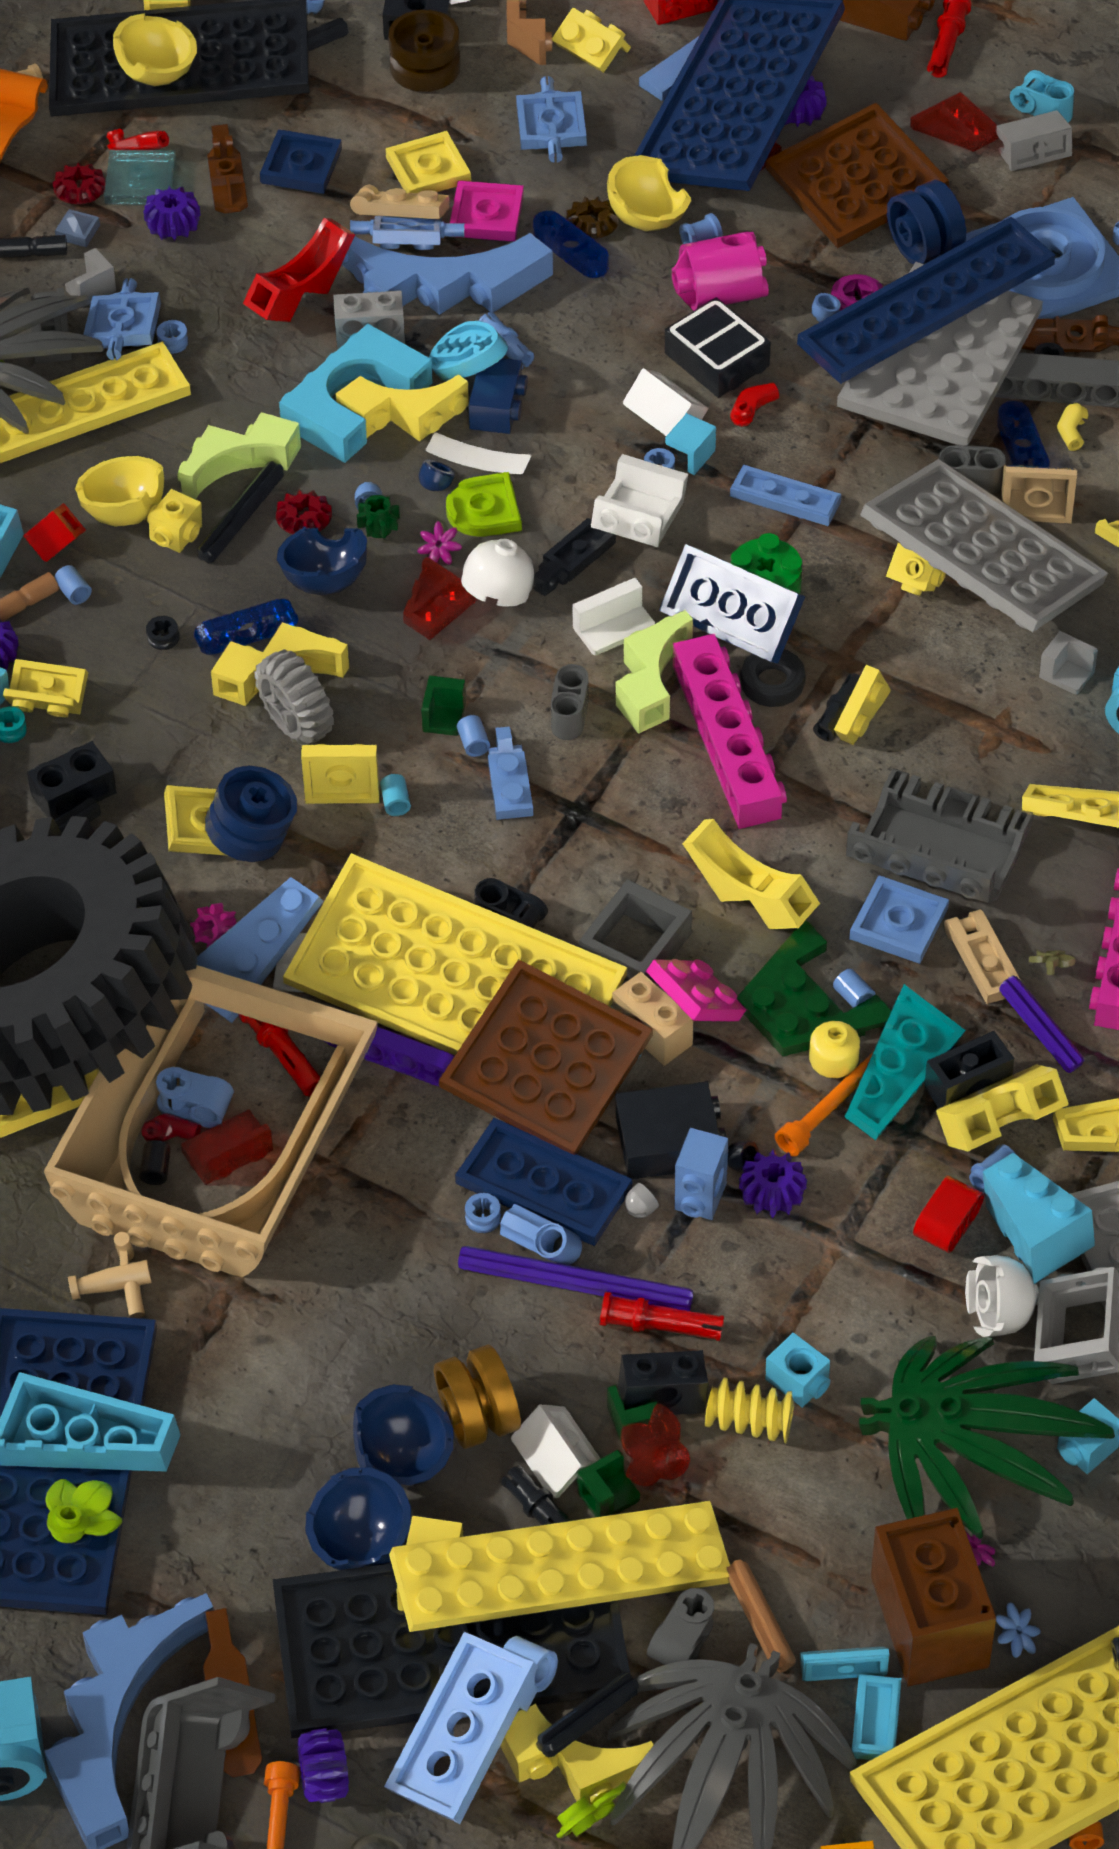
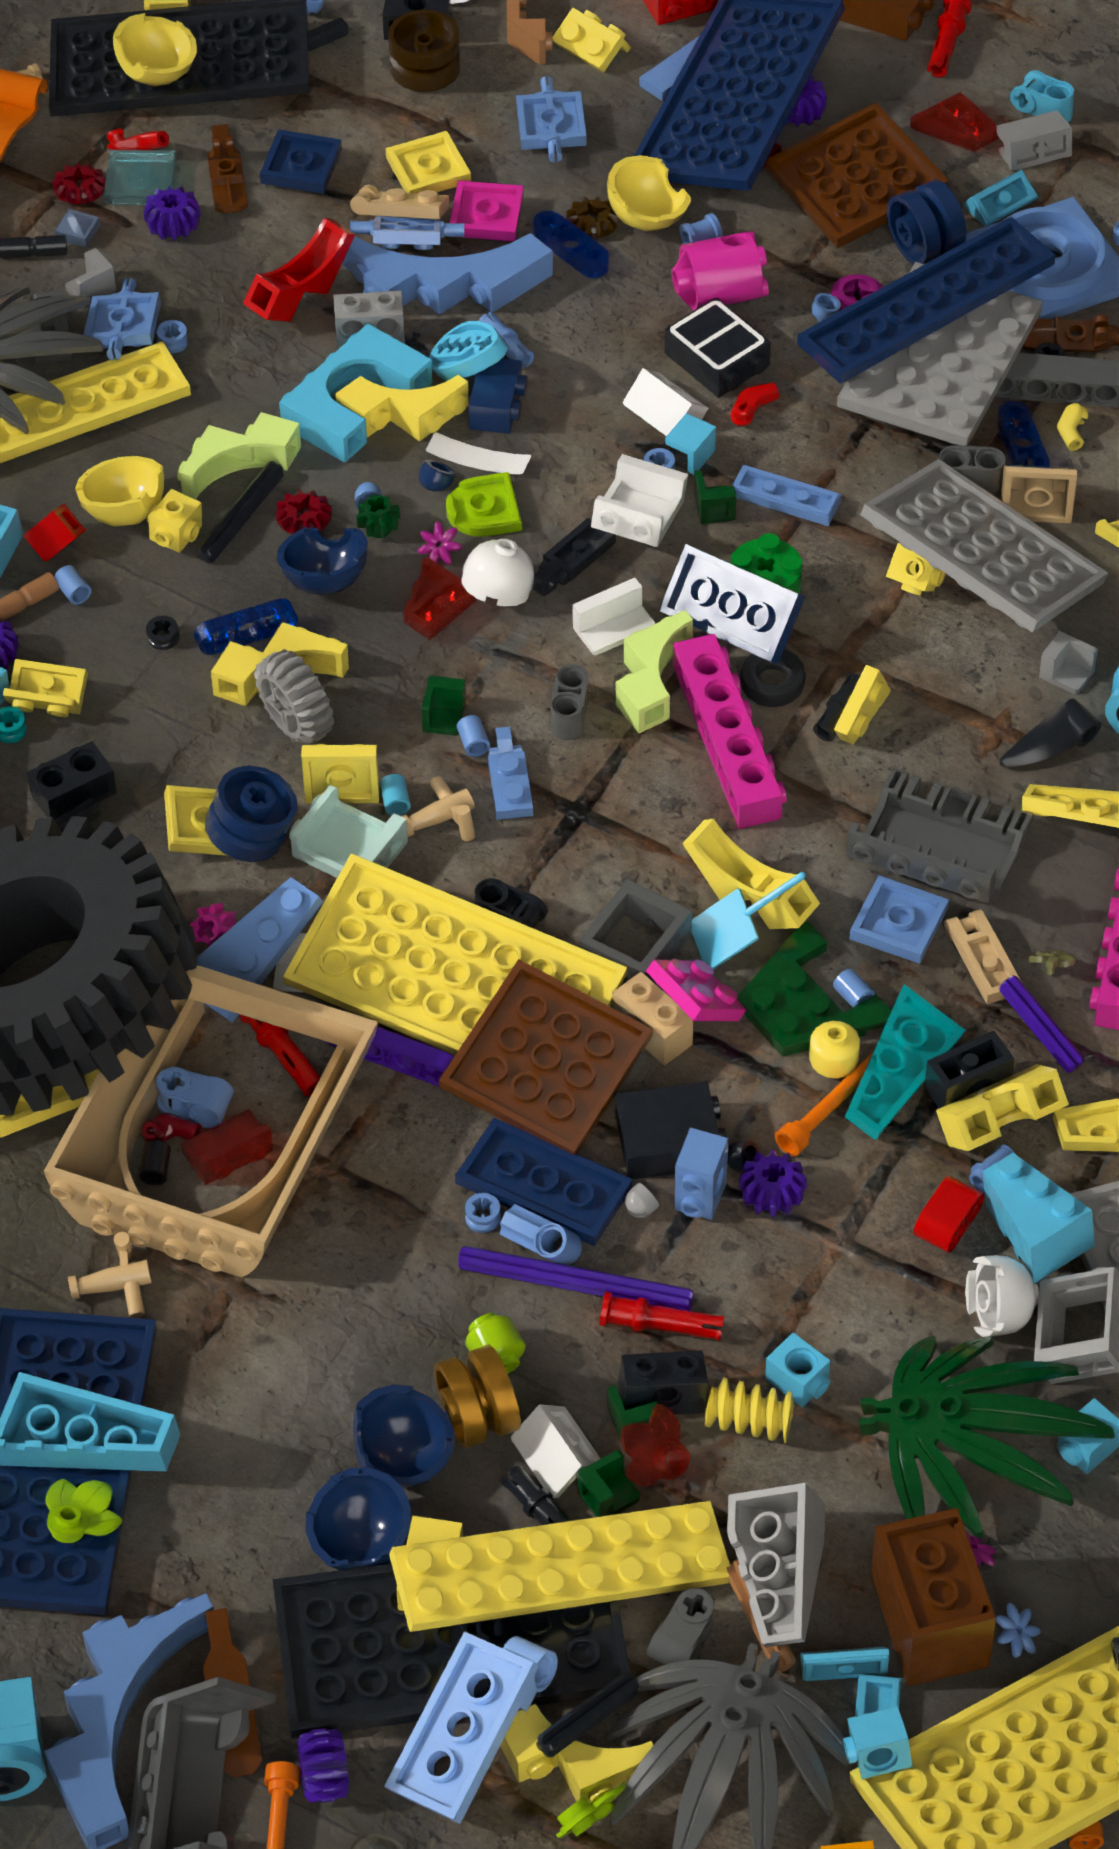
none -> light aqua panel [289,785,408,878]
none -> tan piece [401,776,476,842]
none -> lime head [465,1312,526,1374]
none -> medium azure piece [692,872,806,970]
none -> dark green panel [694,470,736,524]
none -> light grey wedge [727,1483,825,1647]
none -> medium azure brick [843,1706,913,1779]
none -> medium azure slope [962,169,1039,227]
none -> black piece [999,698,1102,767]

